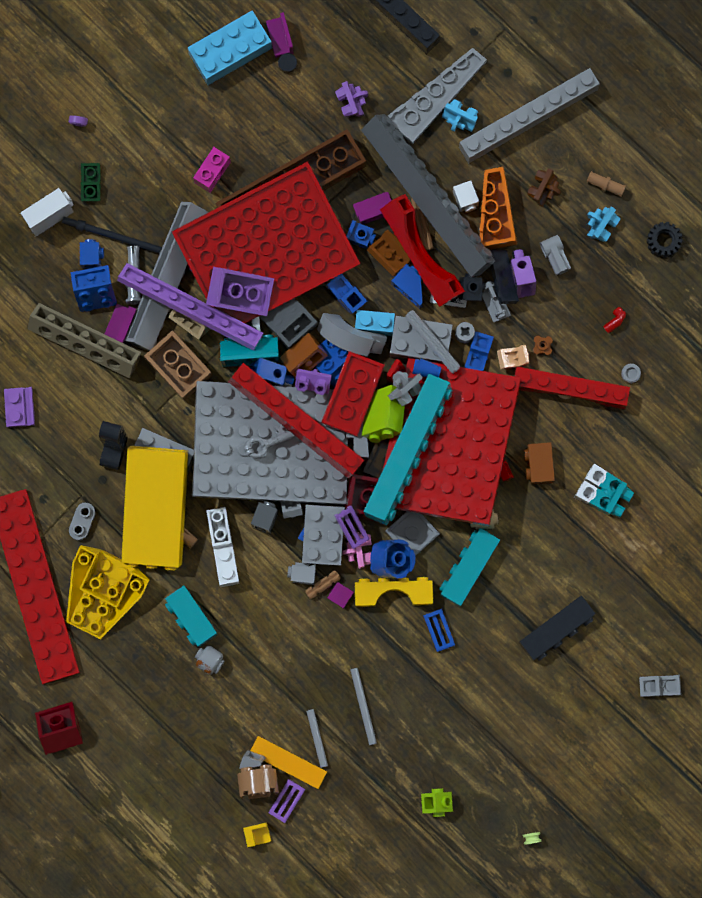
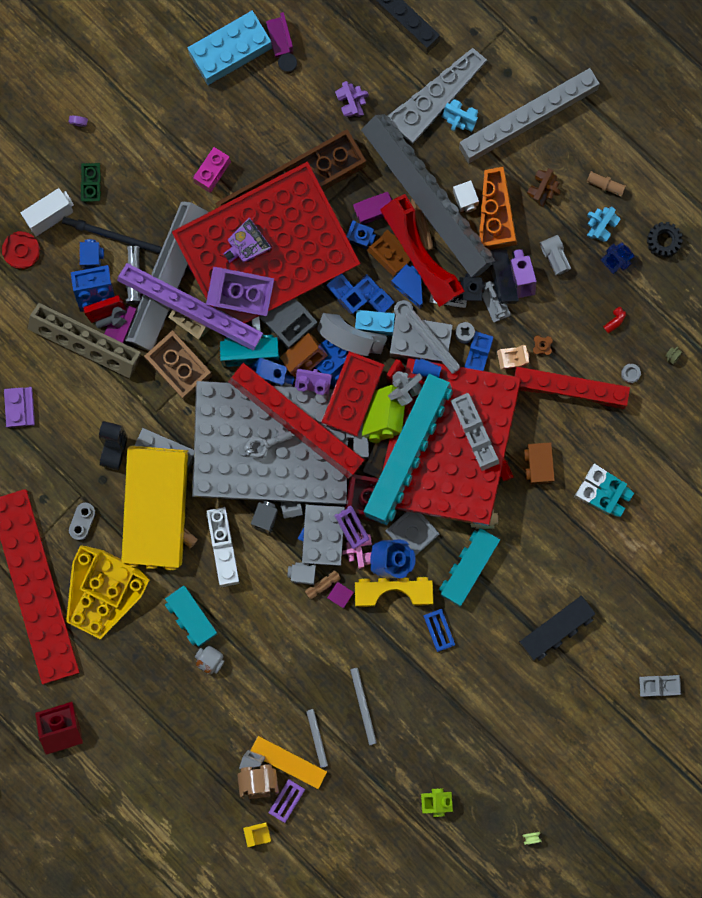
none -> red tile [2,231,40,269]
none -> red tile [83,295,126,323]
none -> dark grey bar [96,307,127,328]
none -> torso [223,218,271,263]
none -> blue slope [354,275,394,312]
none -> light grey tile [394,300,413,317]
none -> light grey slope [451,393,499,471]
none -> clear blue brick [601,242,635,274]
none -> olive plate [665,347,682,365]

